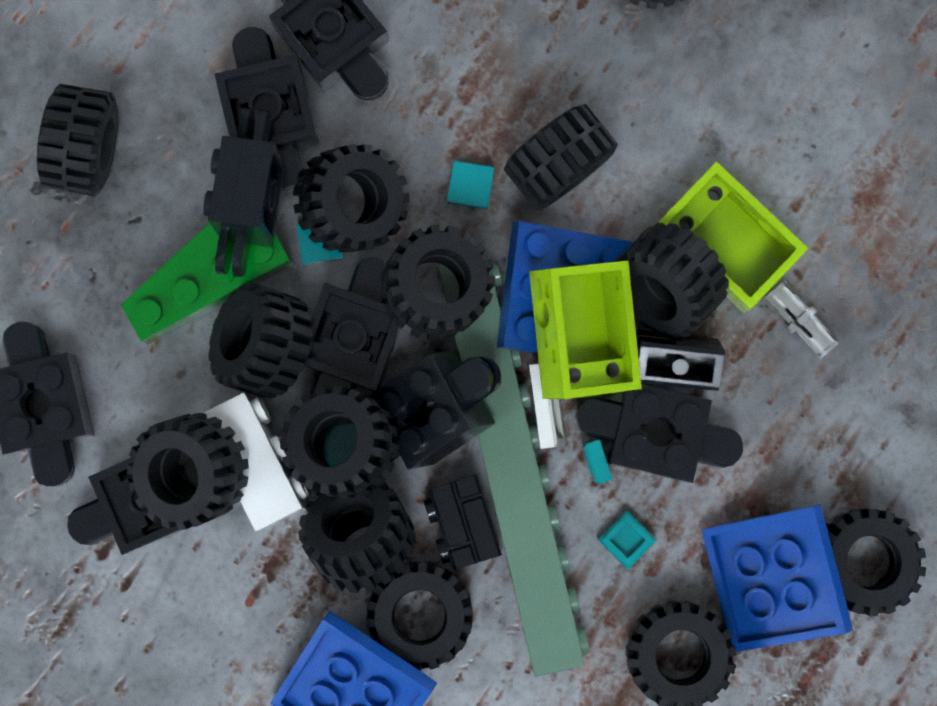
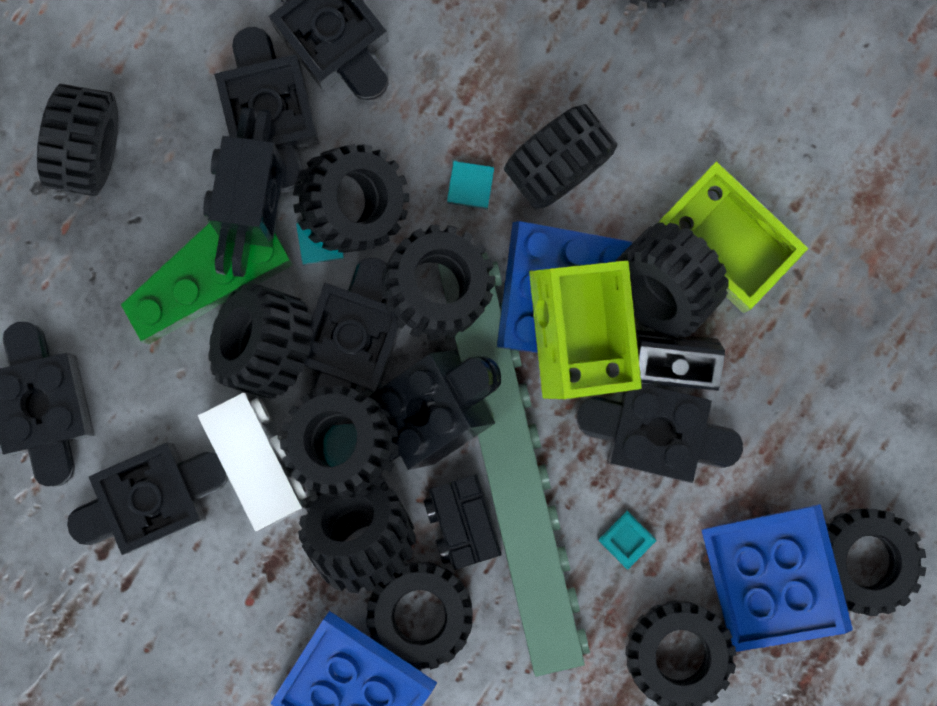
black tyre [127,413,249,530] -> none
white tile [529,364,566,449] -> none
teal tile [582,439,613,484] -> none
light grey pin [764,280,840,359] -> none

